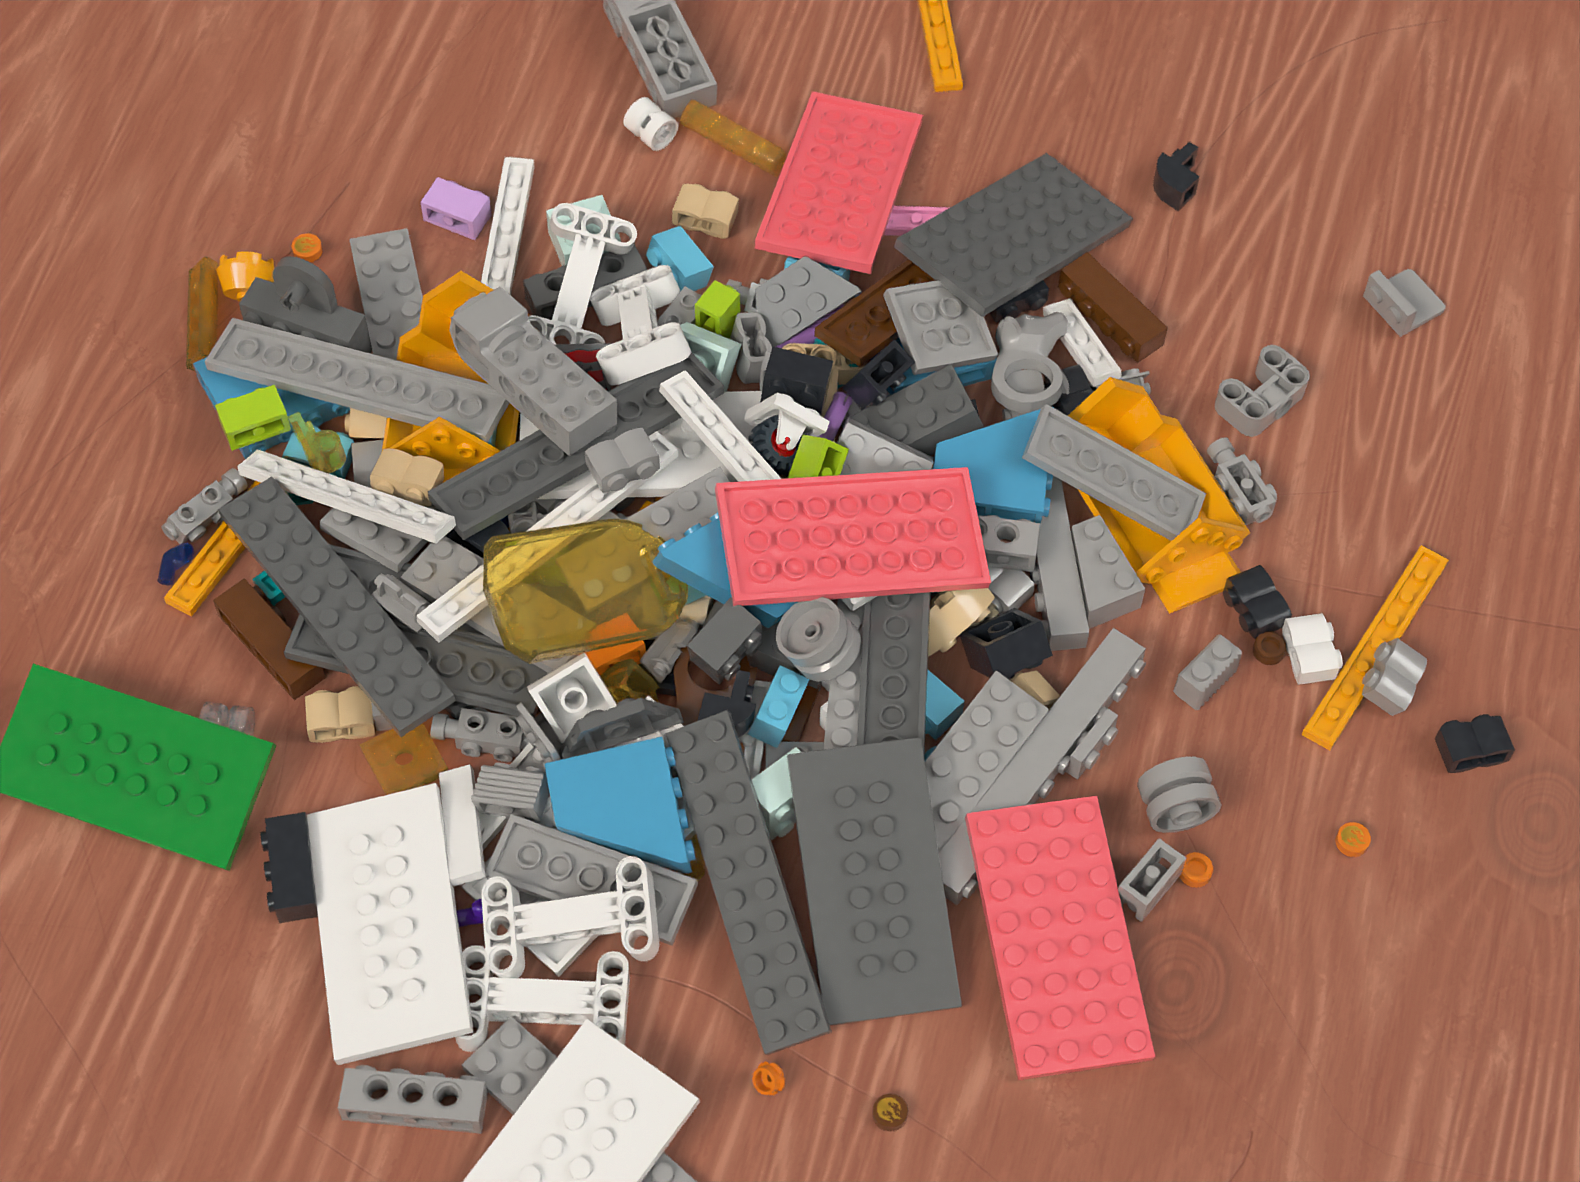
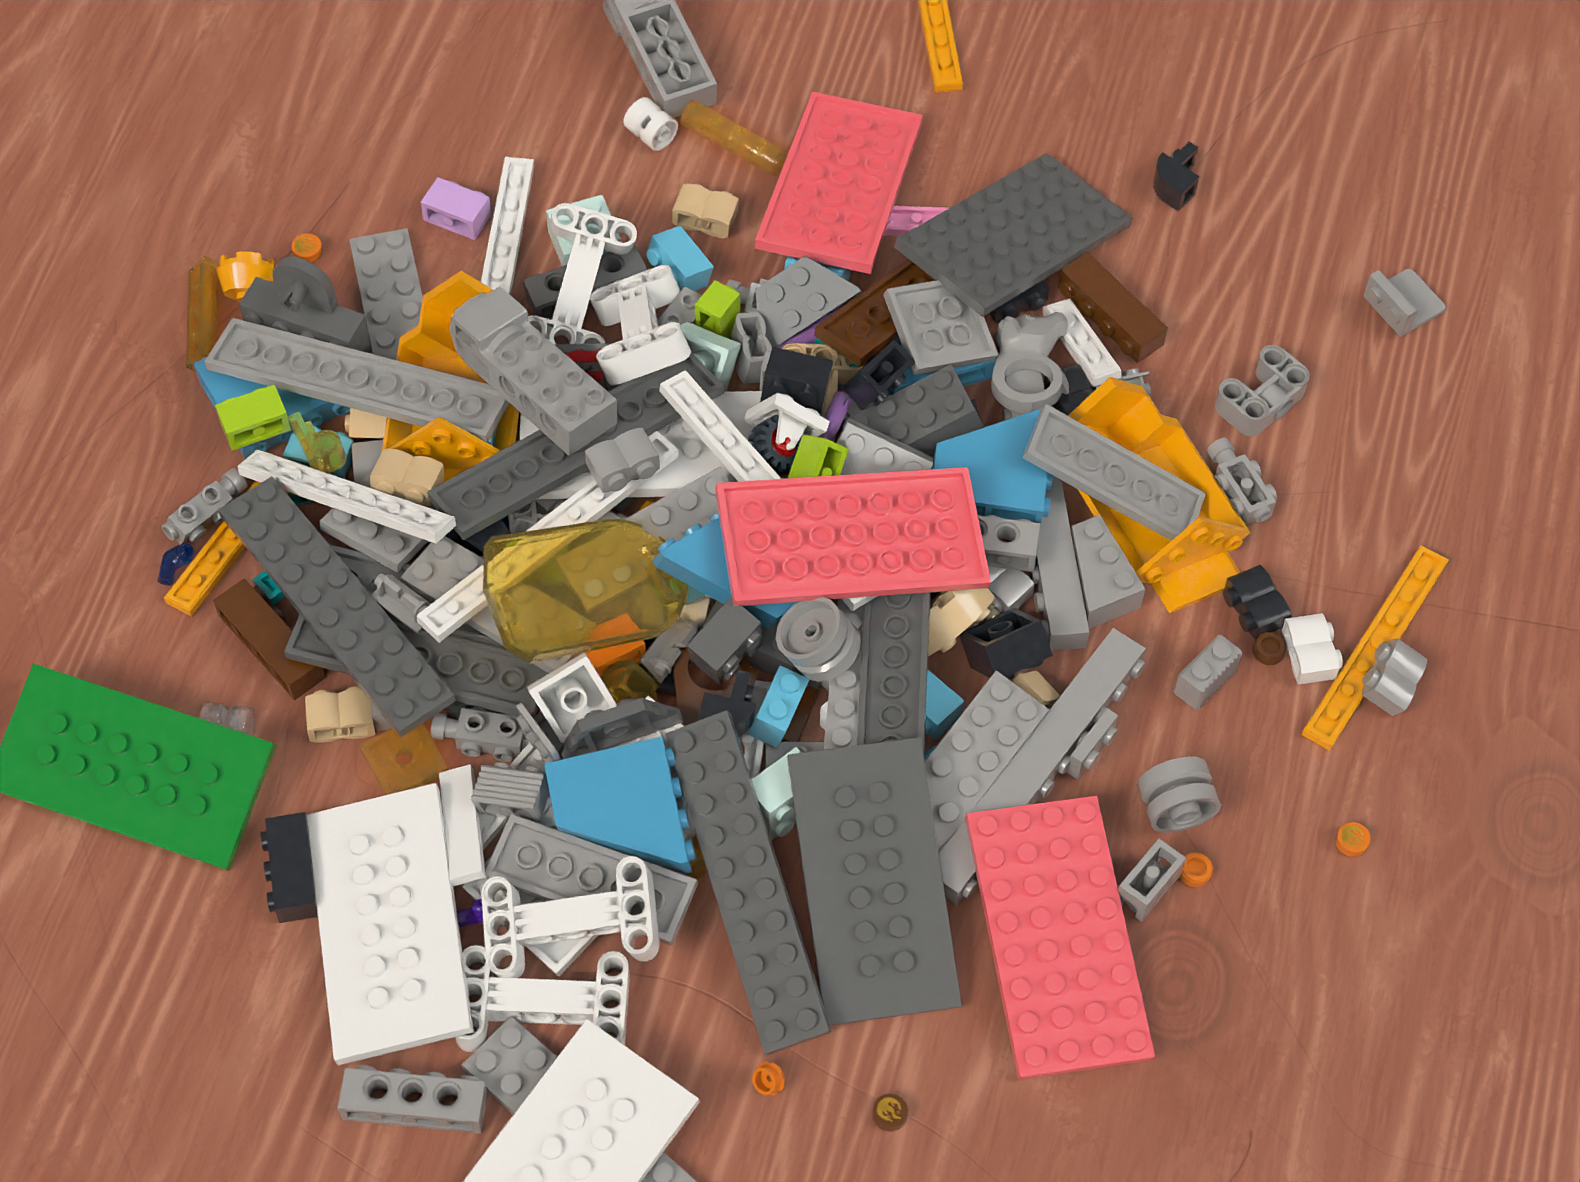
black brick [1435,714,1515,773] -> none

